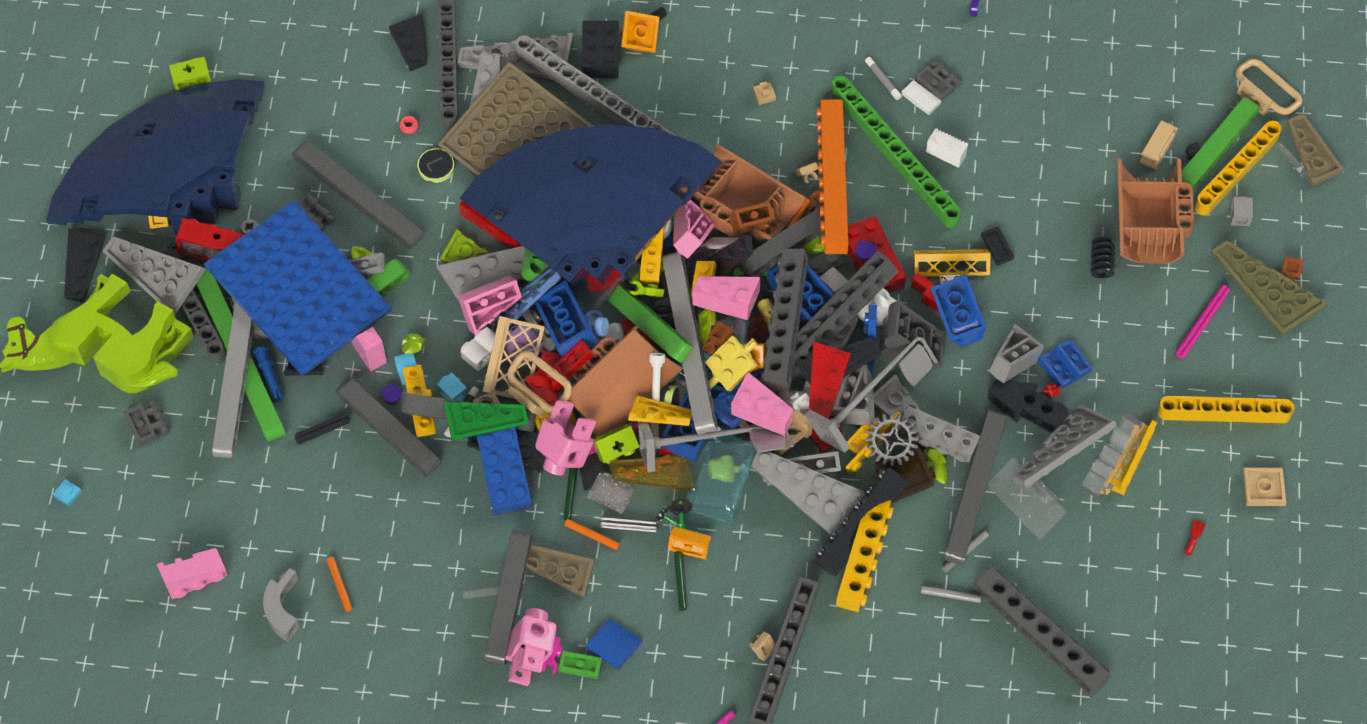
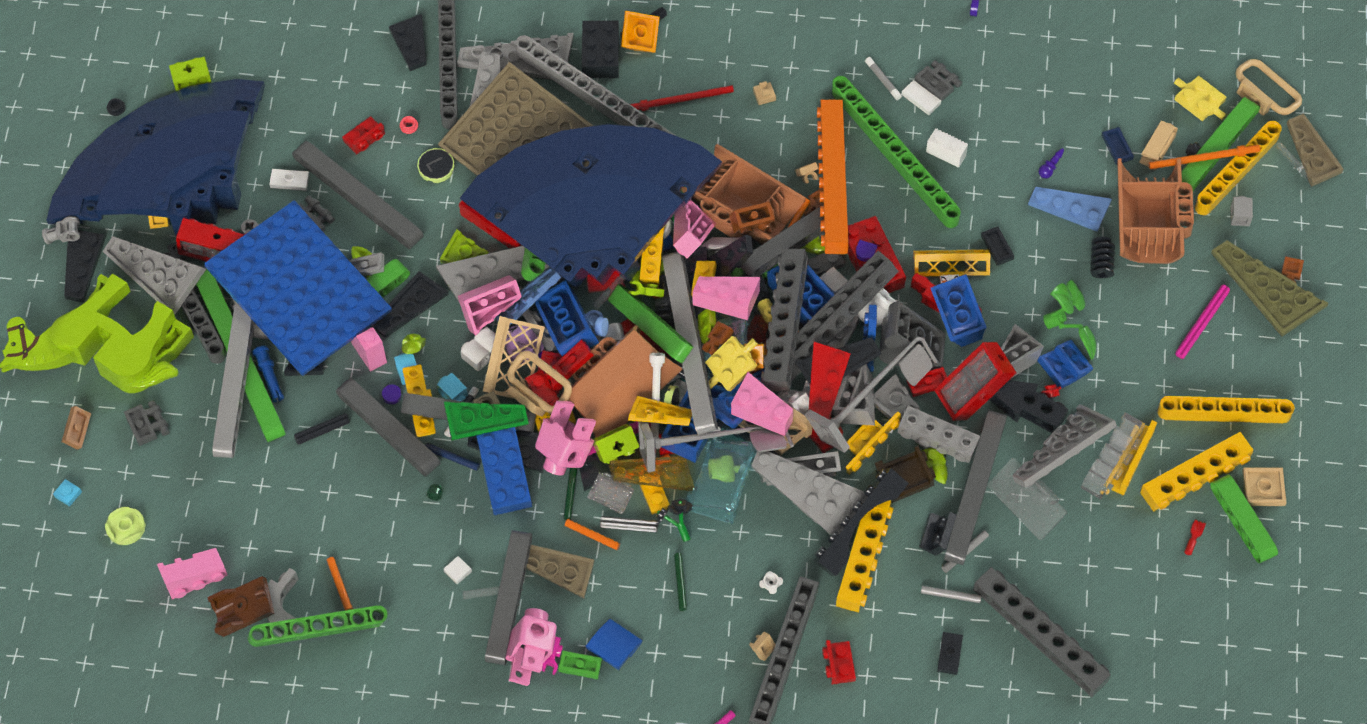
light orange slope [668,527,711,560] -> none
light grey gear [865,413,919,466] -> none
none -> light grey connector [42,217,80,245]
none -> medium nougat plate [61,406,91,450]
none -> yellowish green tile [105,507,146,545]
none -> black plate [107,98,125,116]
none -> reddish brown piece [207,576,275,637]
none -> bright green beam [248,605,387,647]
none -> white plate [269,169,309,191]
none -> red bracket [342,116,385,155]
none -> black wing [371,271,449,338]
none -> dark blue bar [425,442,480,471]
none -> clear green hinge [426,484,443,501]
none -> white tile [443,556,472,584]
none -> red bar [630,85,734,111]
none -> yellow plate [638,472,670,515]
none -> white plate [759,571,783,594]
none -> red bracket [822,640,856,684]
none -> red plate [907,367,947,397]
none -> black bracket [919,512,957,556]
none -> brick [934,342,1017,421]
none -> black plate [937,632,963,675]
none -> medium blue wing [1028,187,1112,232]
none -> dark purple bar [1038,148,1064,179]
none -> bright green plant [1043,280,1097,360]
none -> dark blue tile [1101,127,1134,165]
none -> yellow brick [1140,432,1253,512]
none -> orange bar [1149,145,1260,169]
none -> light yellow plate [1174,76,1227,121]
none -> bright green beam [1210,474,1278,563]

